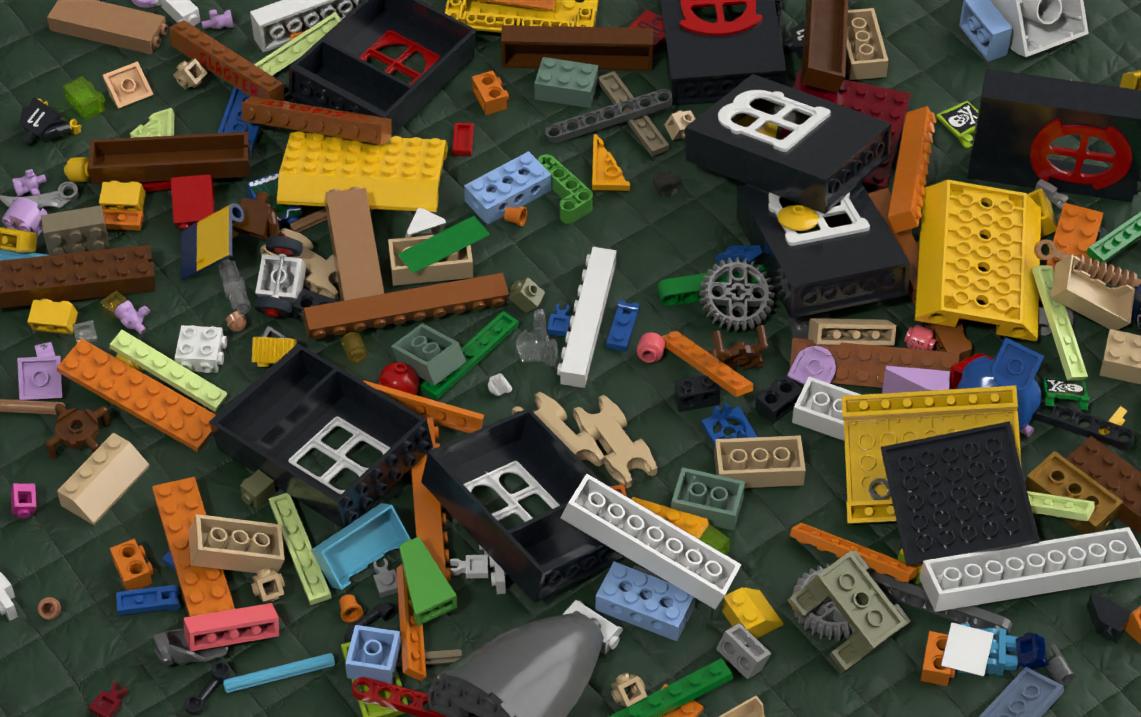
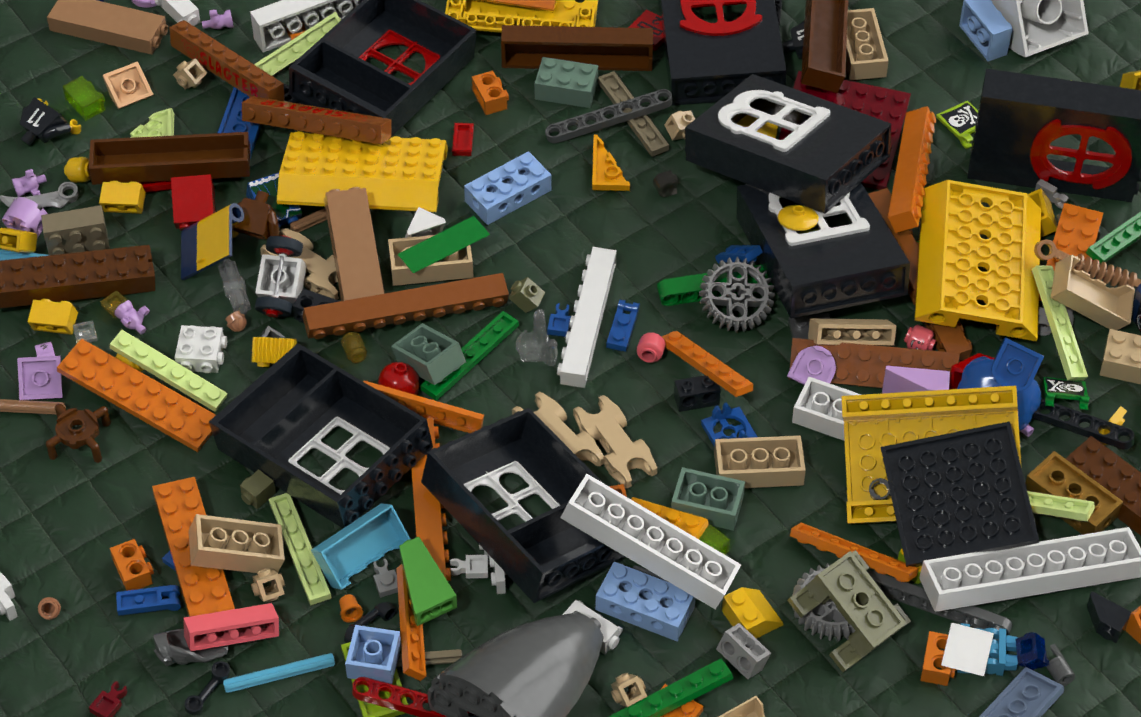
dark pink brick [10,483,36,519] -> none
tan slope [57,433,150,525] -> none
orange plate [102,209,144,231] -> none
white plate [488,373,512,396] -> none
orange piece [504,206,527,226] -> none
bright green beam [538,154,593,224] -> none
reddish brown plate [709,325,768,371] -> none
black brick [755,375,803,425] -> none

